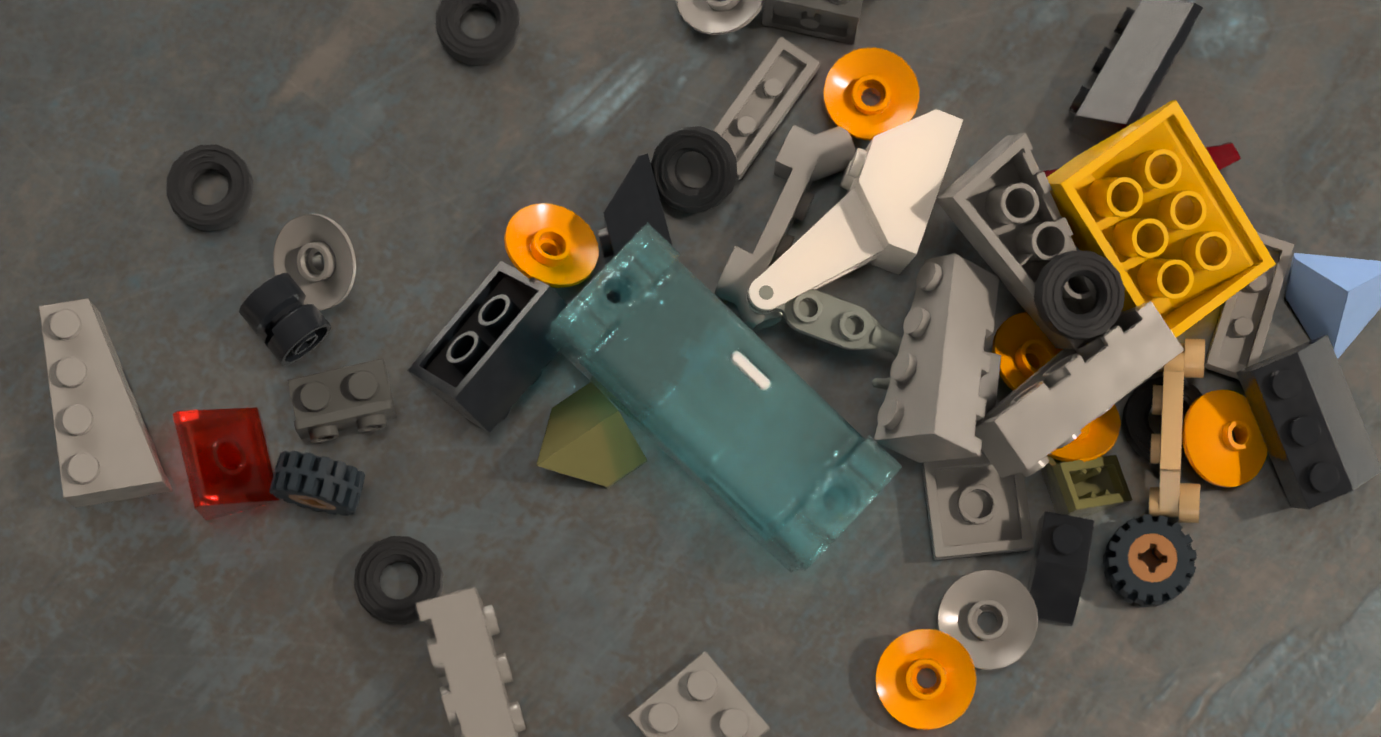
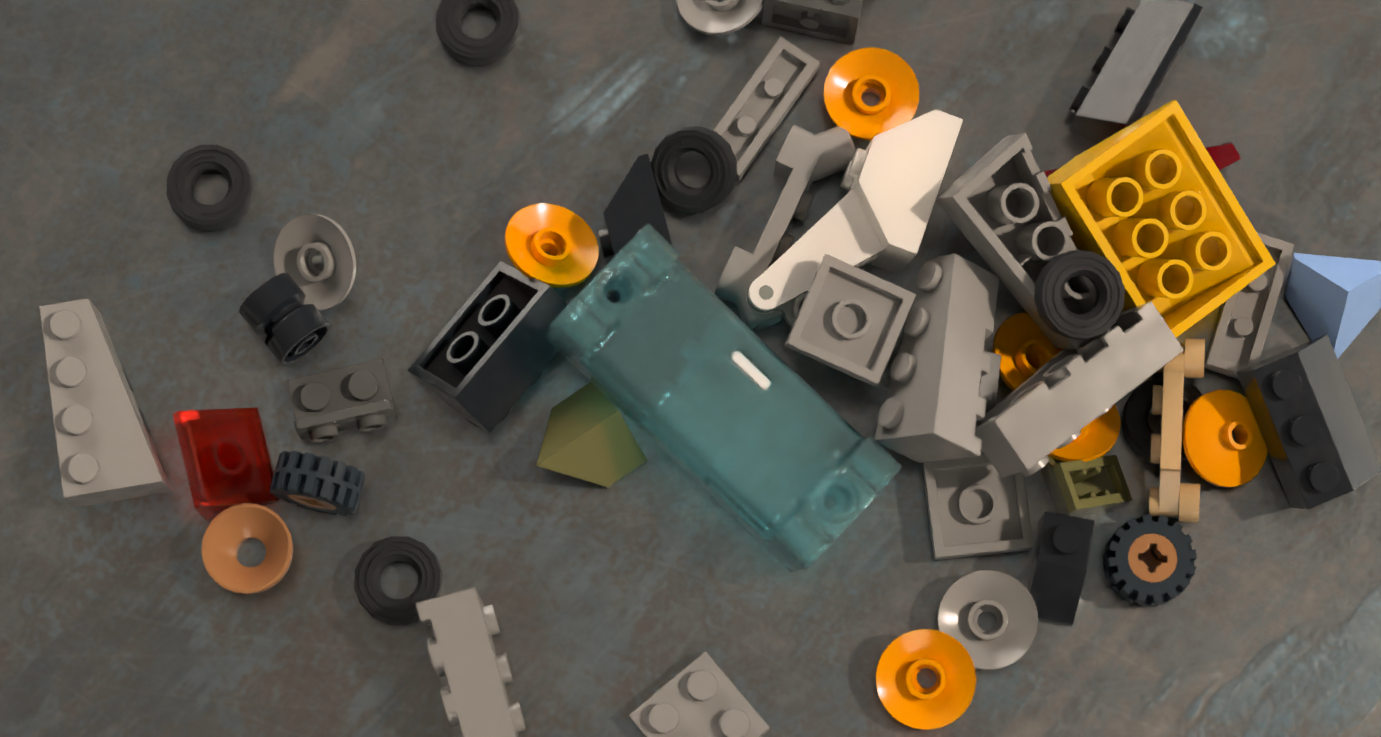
none -> medium nougat piece [201,503,293,594]
none -> light grey plate [784,254,916,387]

